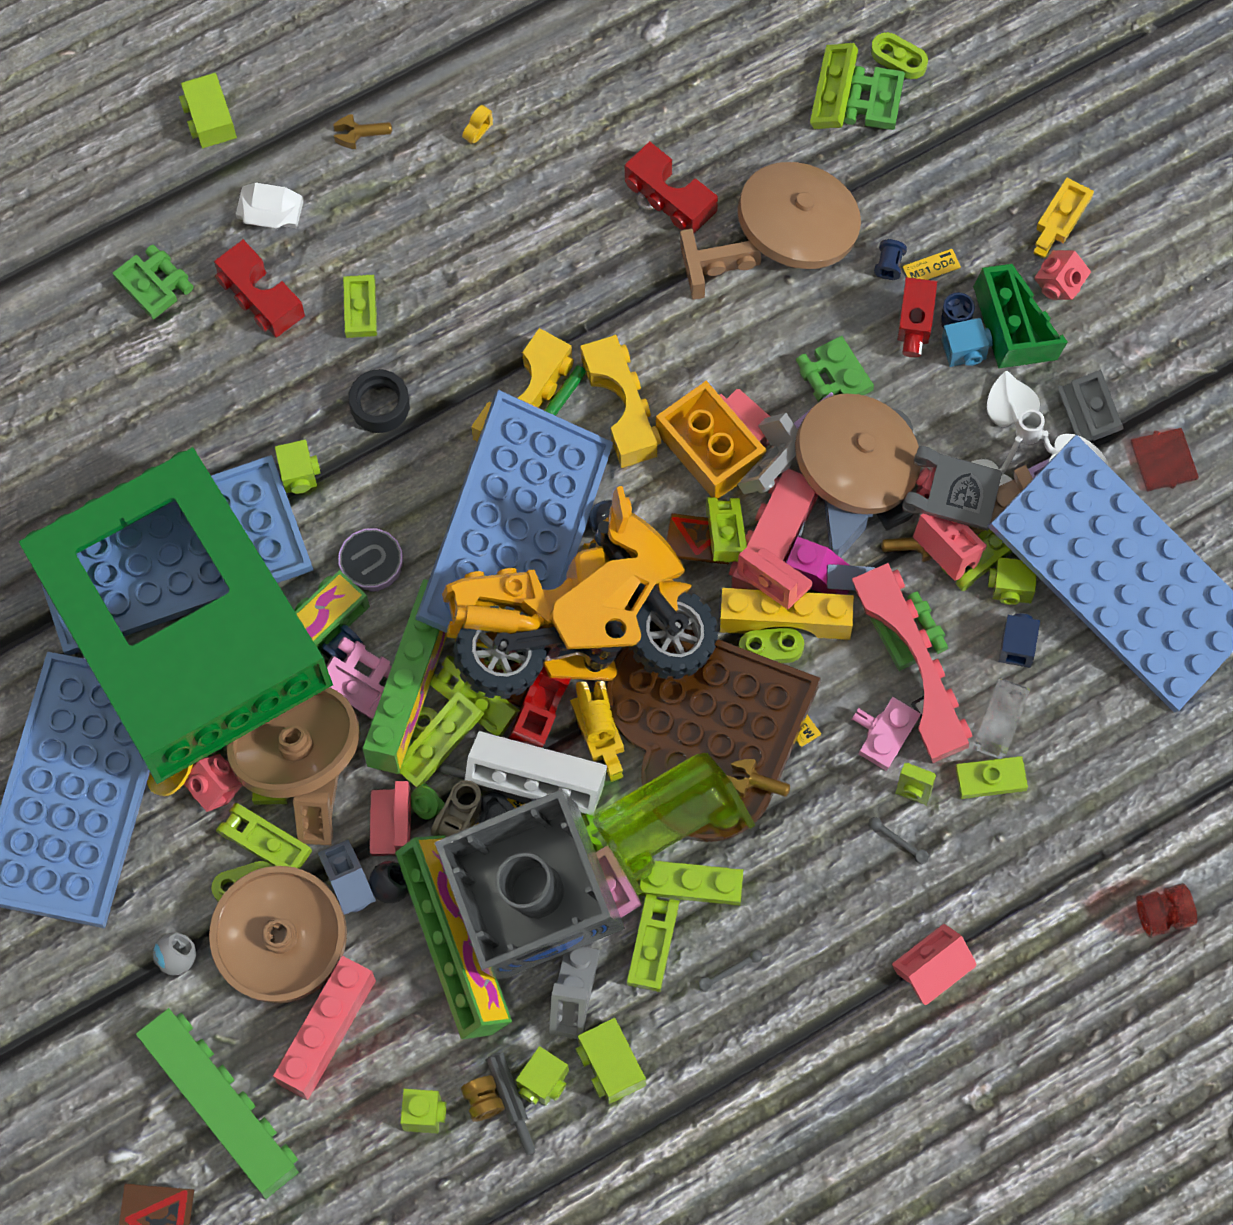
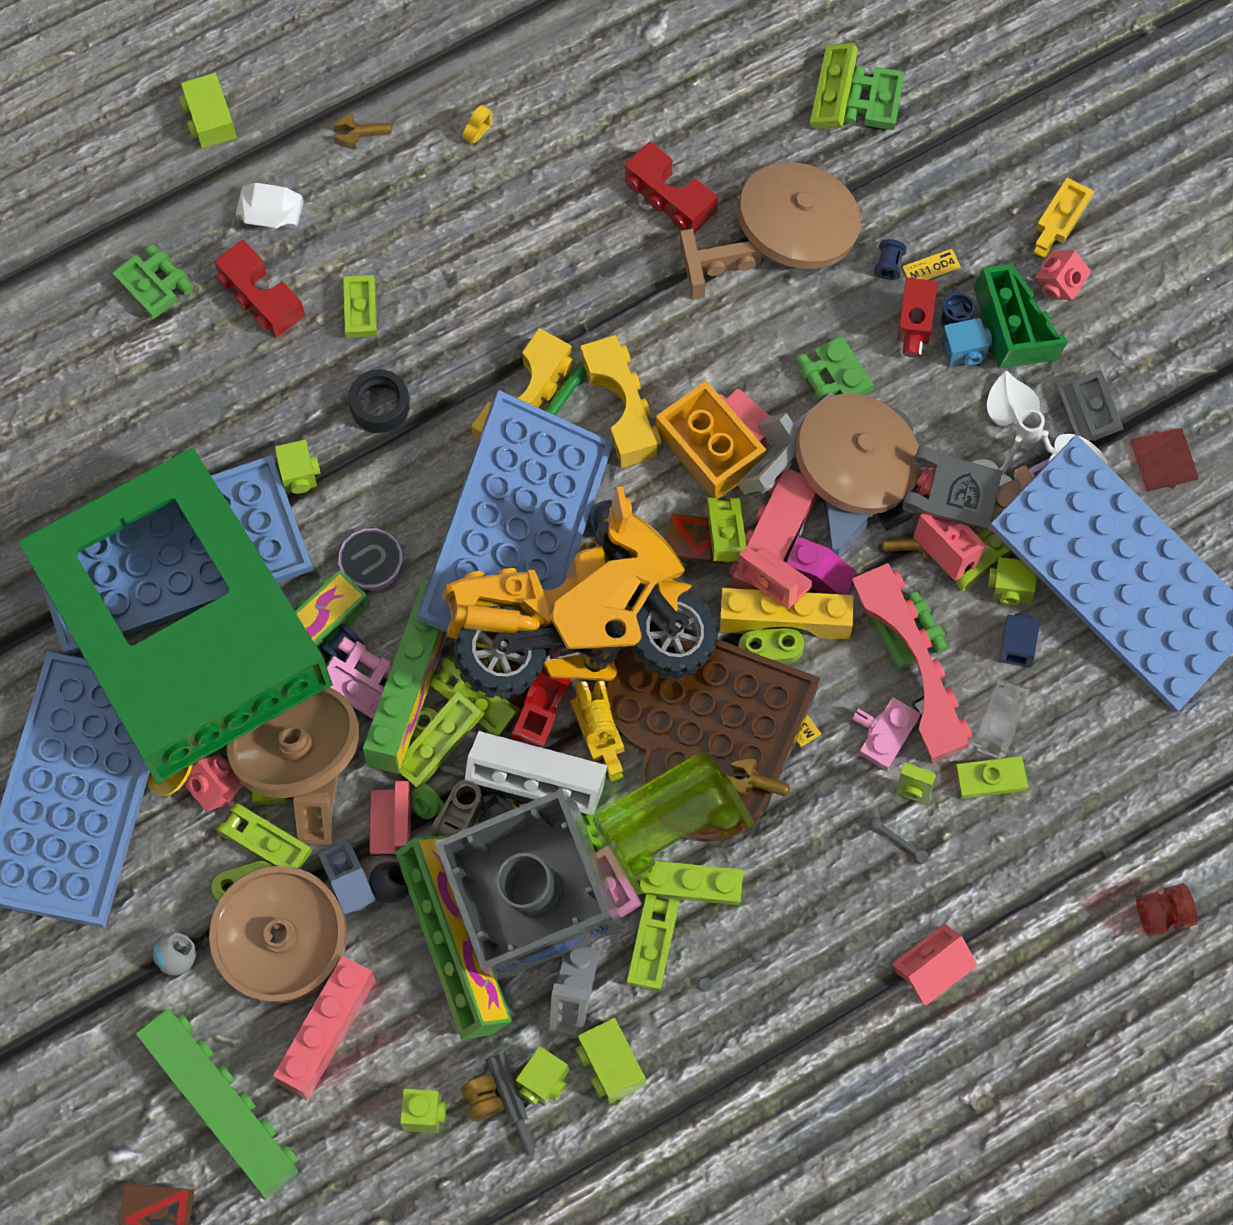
sand blue sticker [827,564,875,590] -> none
lime plate [871,32,928,79] -> none

